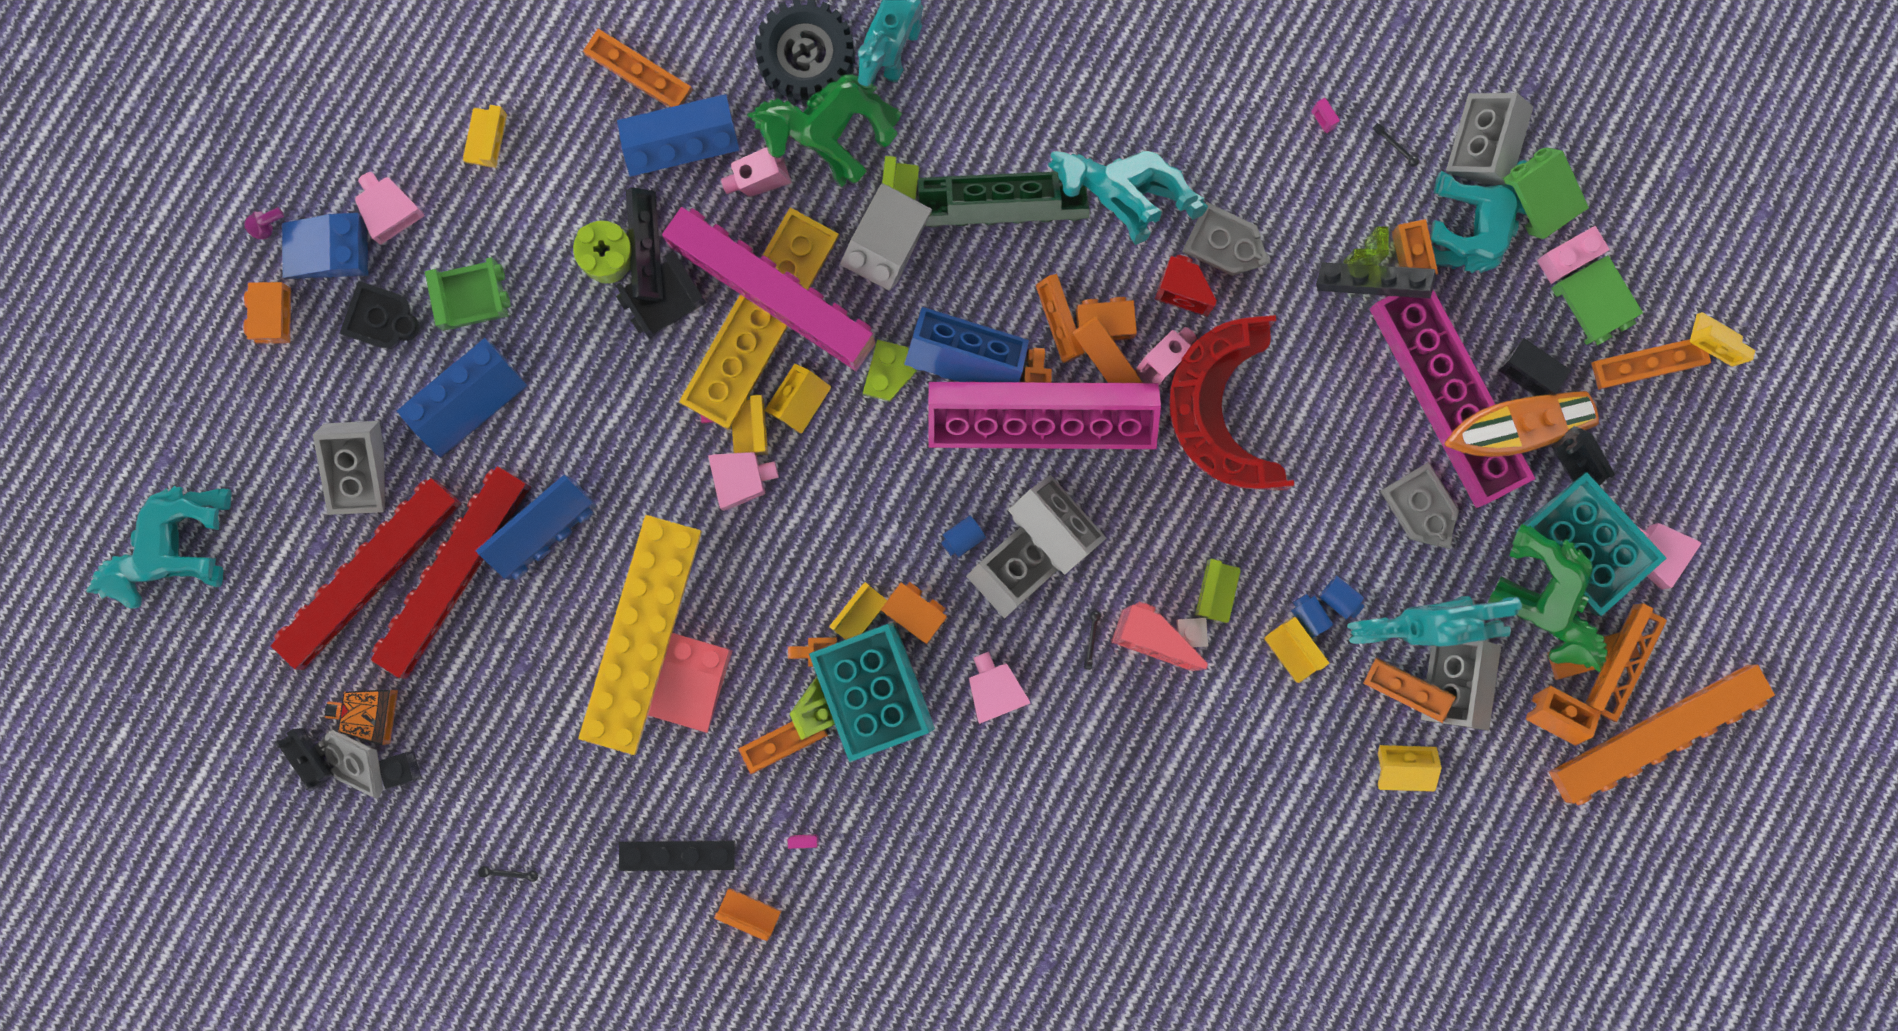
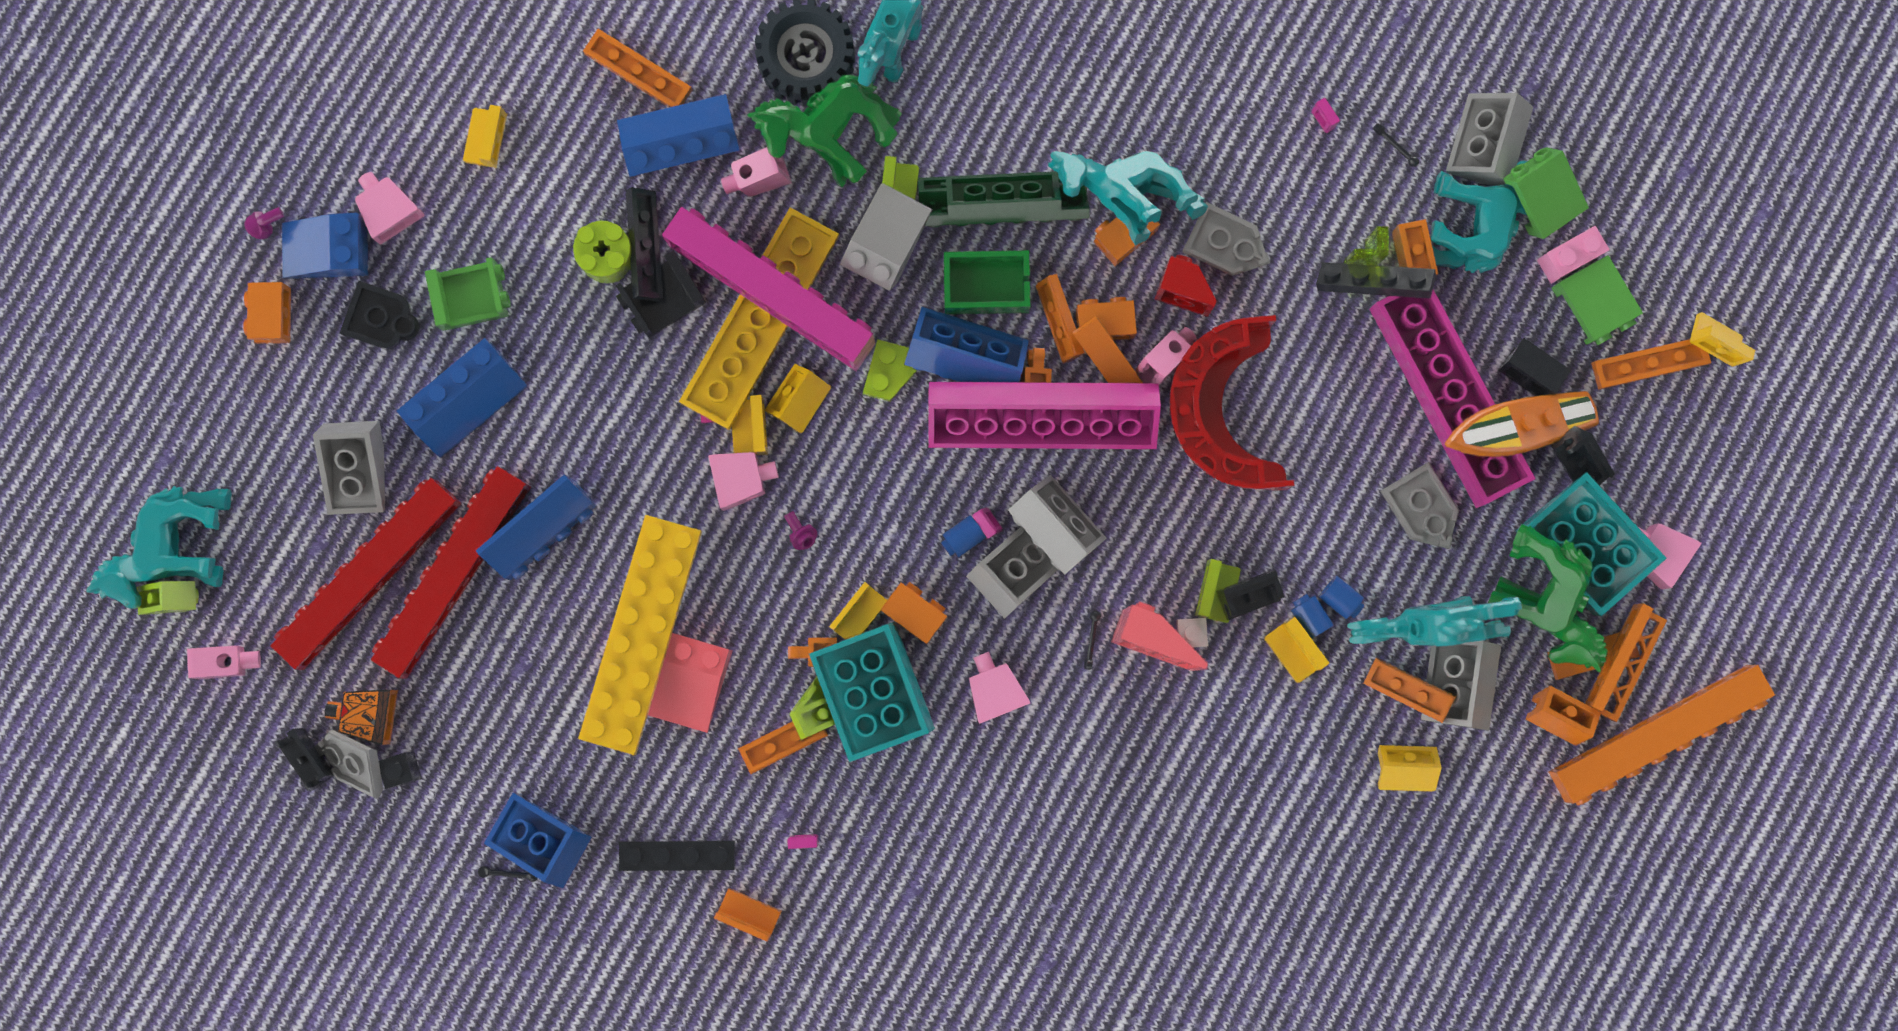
none -> lime slope [137,581,199,615]
none -> bright pink torso [187,646,261,679]
none -> blue slope [484,793,592,888]
none -> magenta plate [784,511,817,550]
none -> green piece [944,250,1030,315]
none -> dark pink tile [972,507,1003,539]
none -> orange brick [1093,217,1160,267]
none -> black hinge [1216,570,1284,620]

